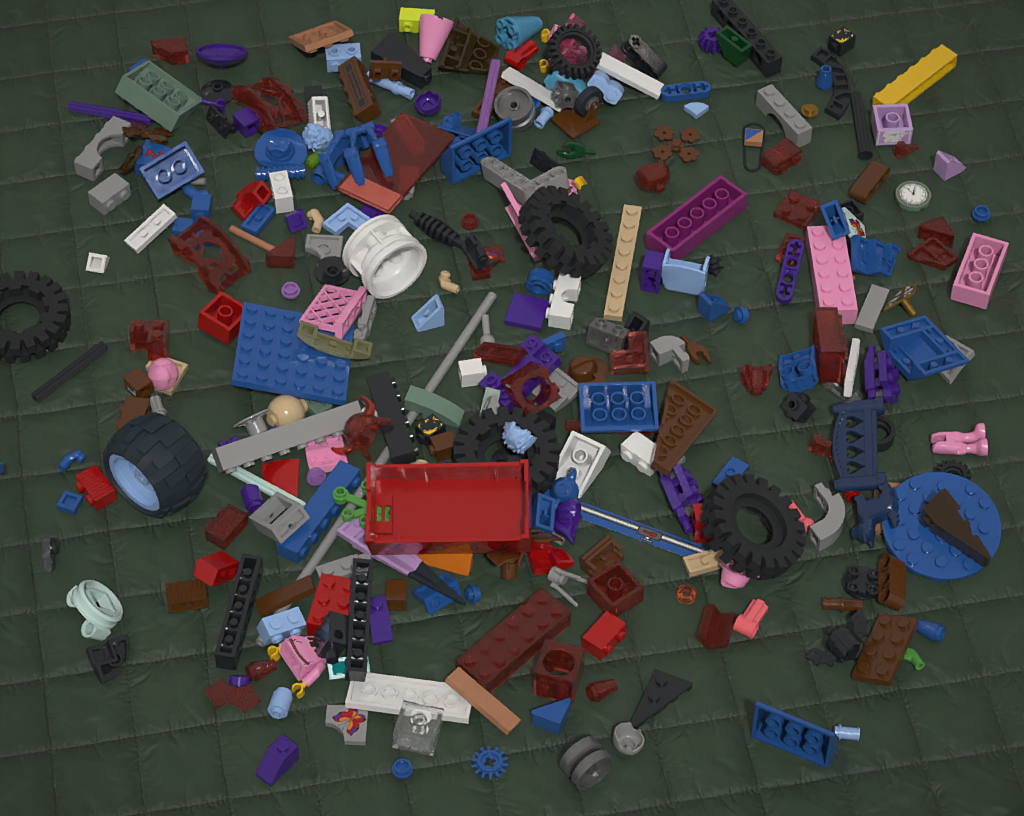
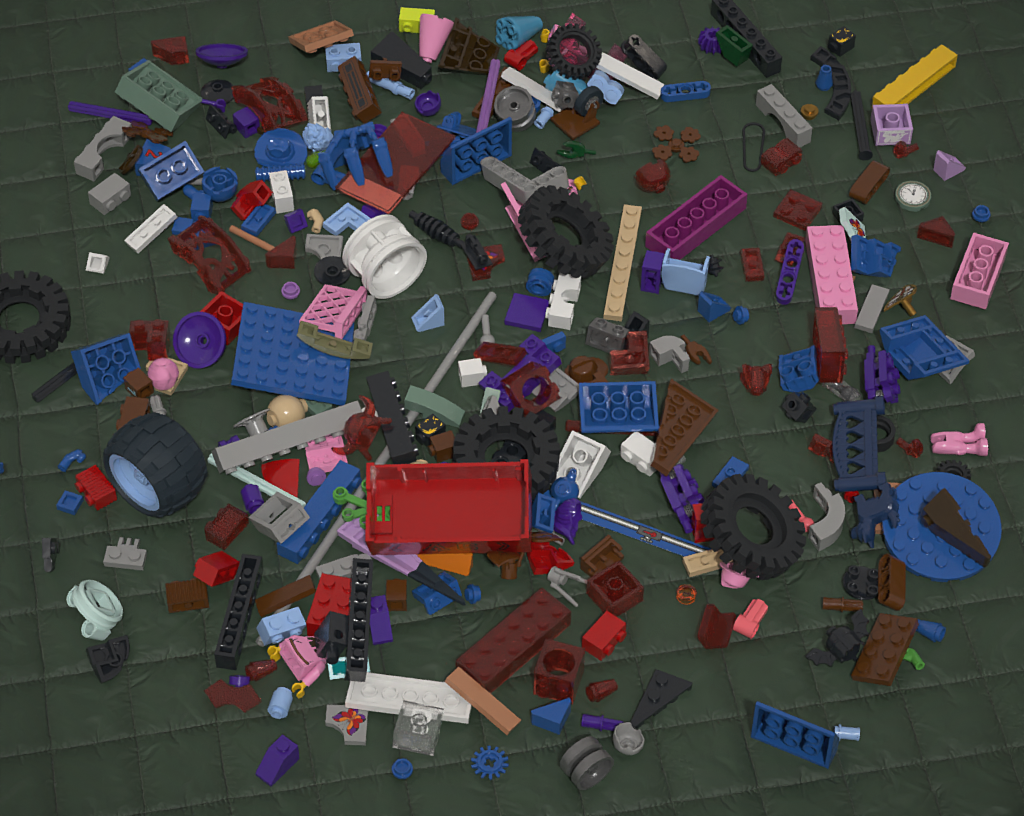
tan arm [438,270,460,294] -> none
light blue hair [502,421,537,454] -> none
light blue tile [684,102,709,119] -> none
nougat tile [744,128,763,147] -> none
blue slope [820,199,851,240] -> none
white tile [844,338,860,397] -> none
clear red wing [907,235,959,271] -> none
none -> blue wedge [71,333,141,405]
none -> light grey hinge [103,537,147,570]
none -> dark purple dish [173,312,226,368]
none -> blue cylinder [202,167,238,202]
none -> dark purple axle [581,714,623,732]
none -> clear red plate [741,248,765,281]
none -> clear red plate [896,437,923,458]

